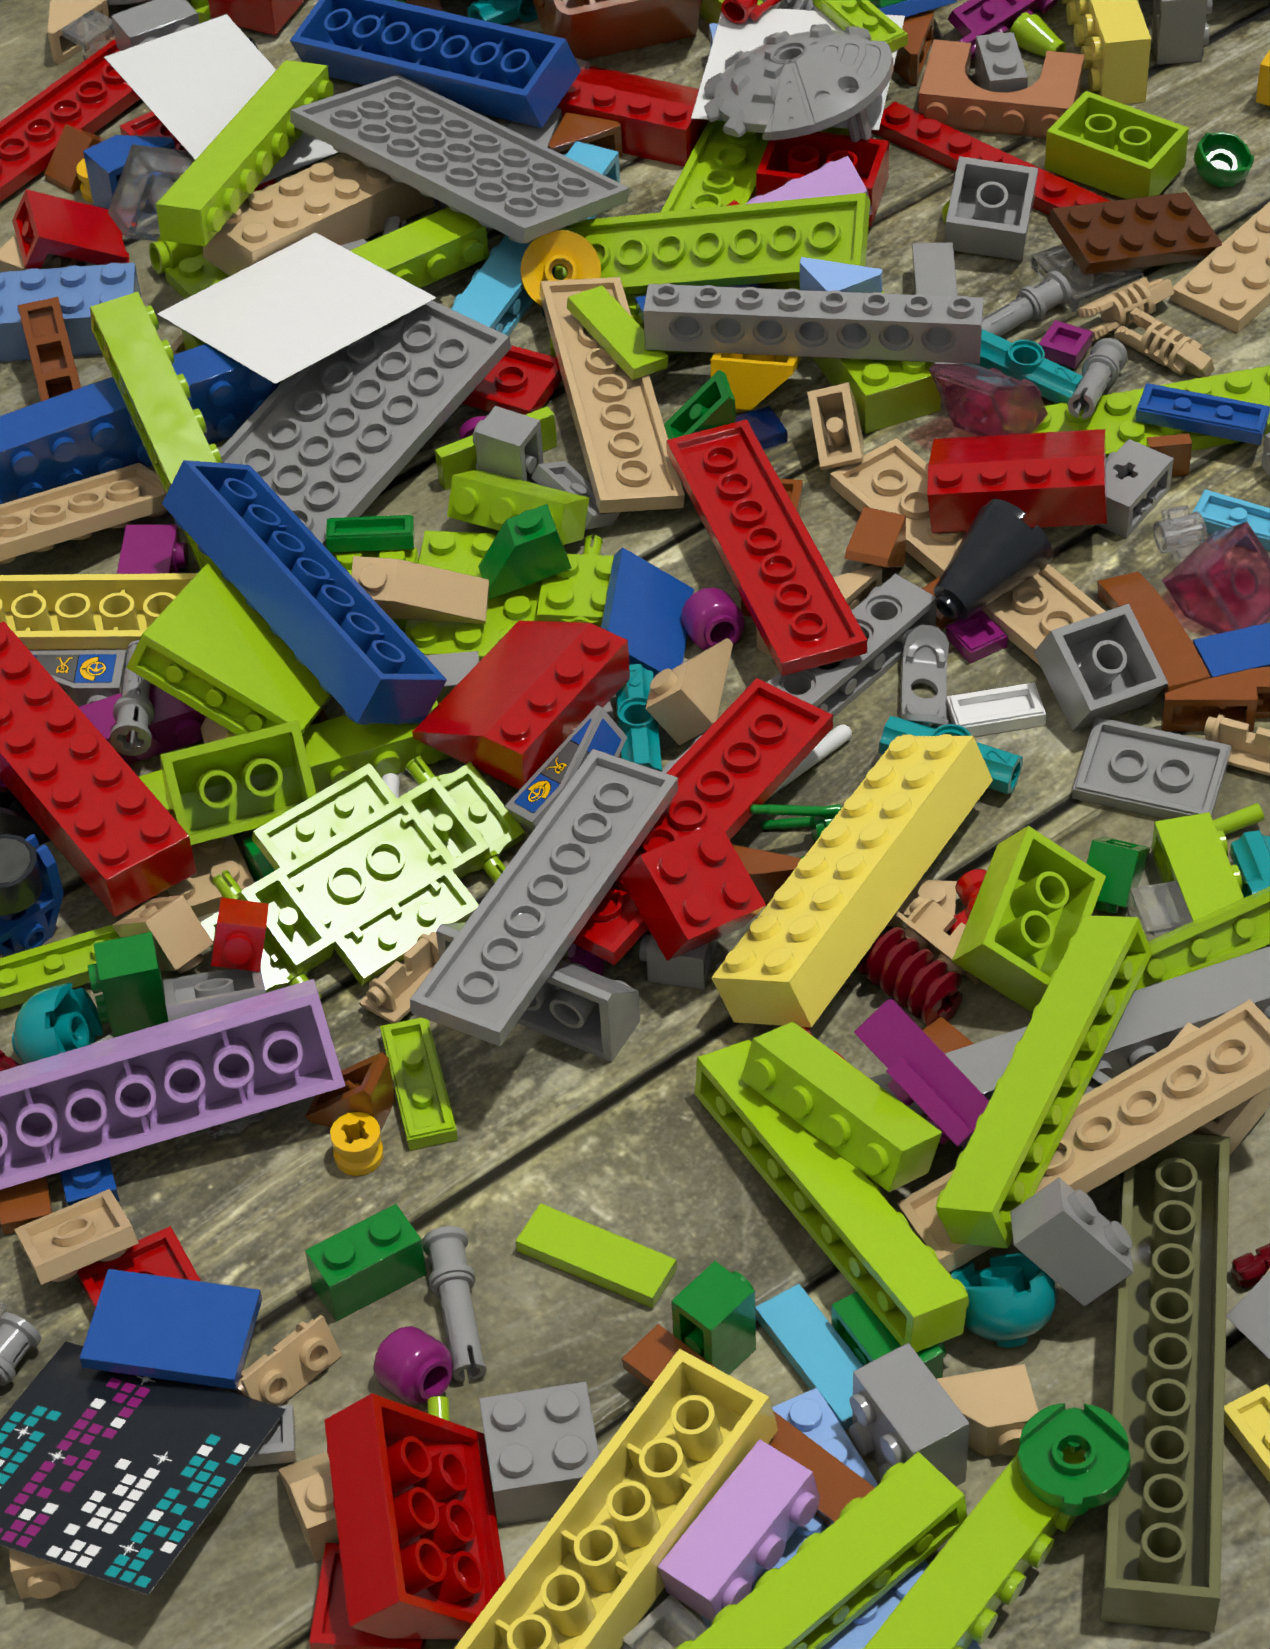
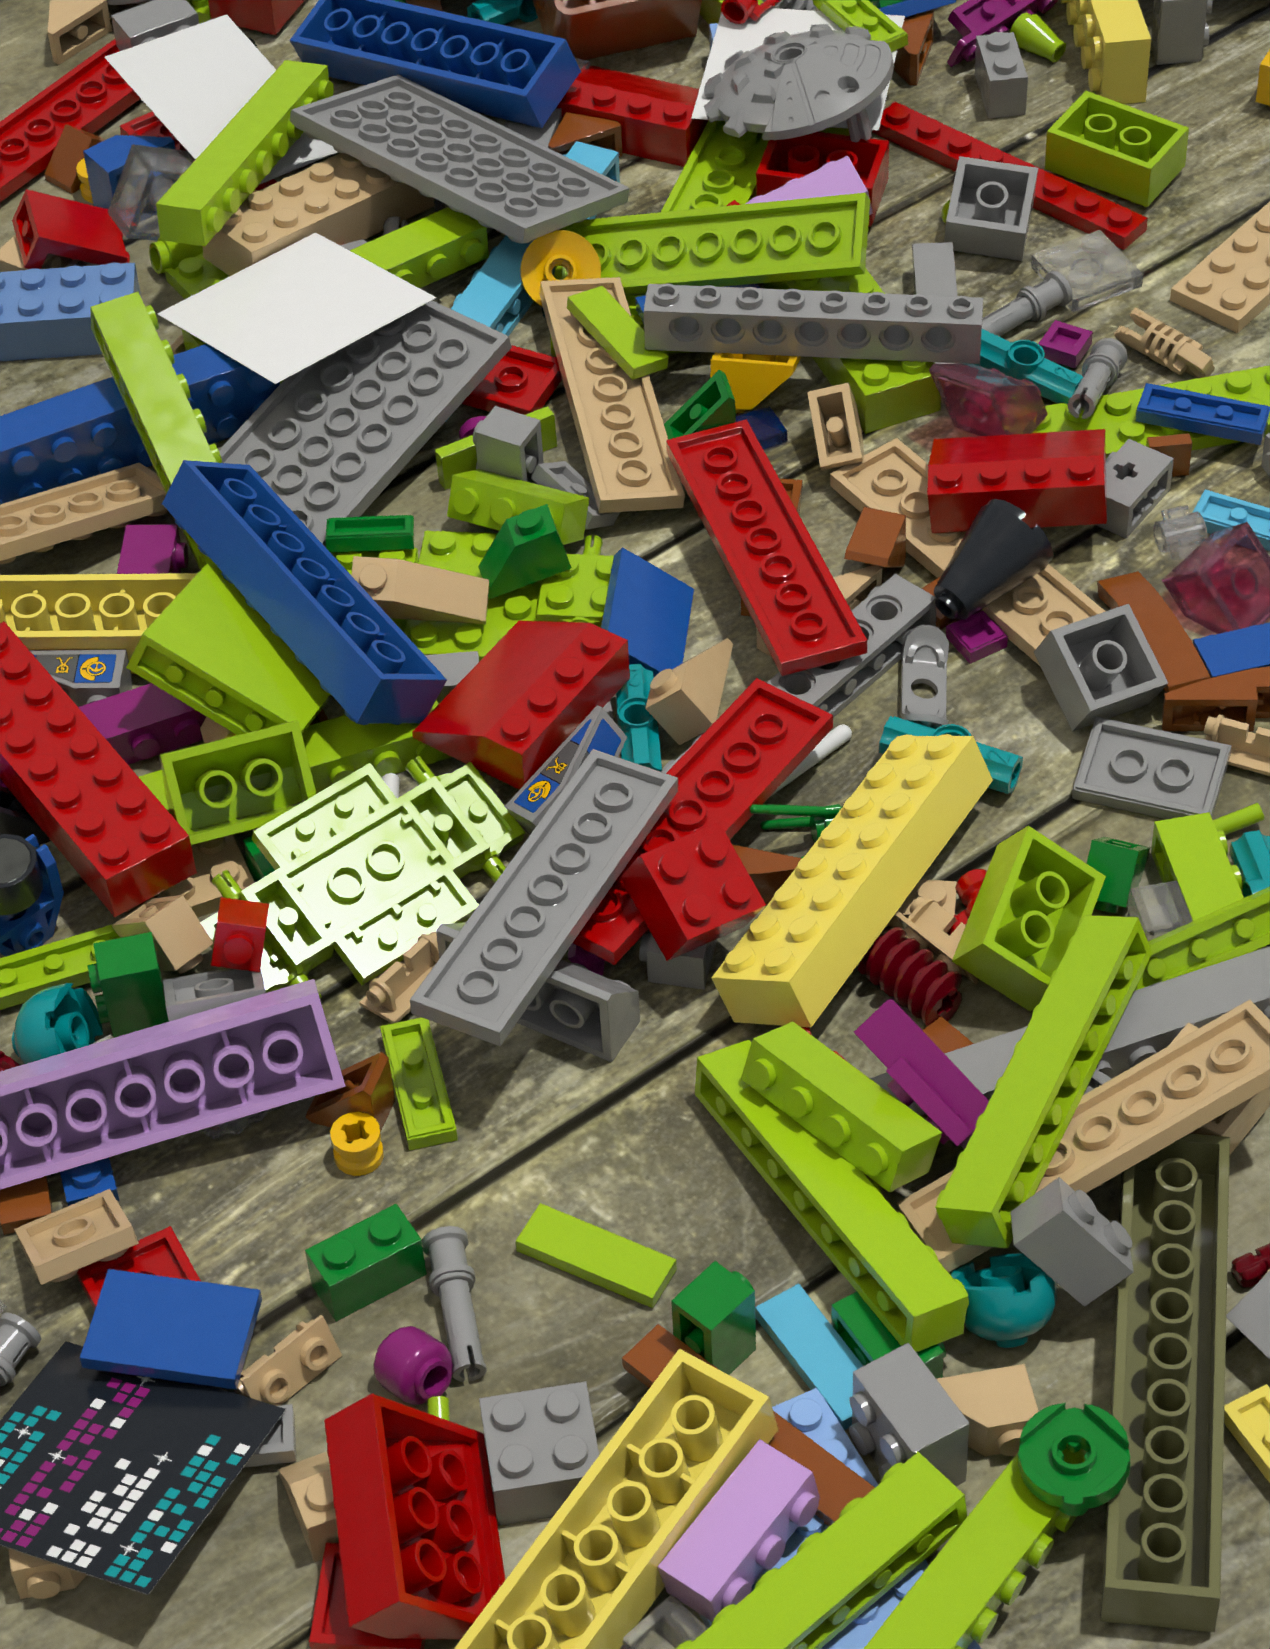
dark orange slope [18,297,81,401] -> none
clear panel [62,9,115,61] -> none
light grey pin [110,640,155,756] -> none
magenta head [681,588,745,651] -> none
light blue slope [800,257,882,293] -> none
nougat arch [918,39,1085,138] -> none
white tile [946,682,1046,737] -> none
reddish brown plate [1048,192,1222,275] -> none
tan hinge [1077,277,1174,342] -> none
green hair [1193,131,1254,188] -> none

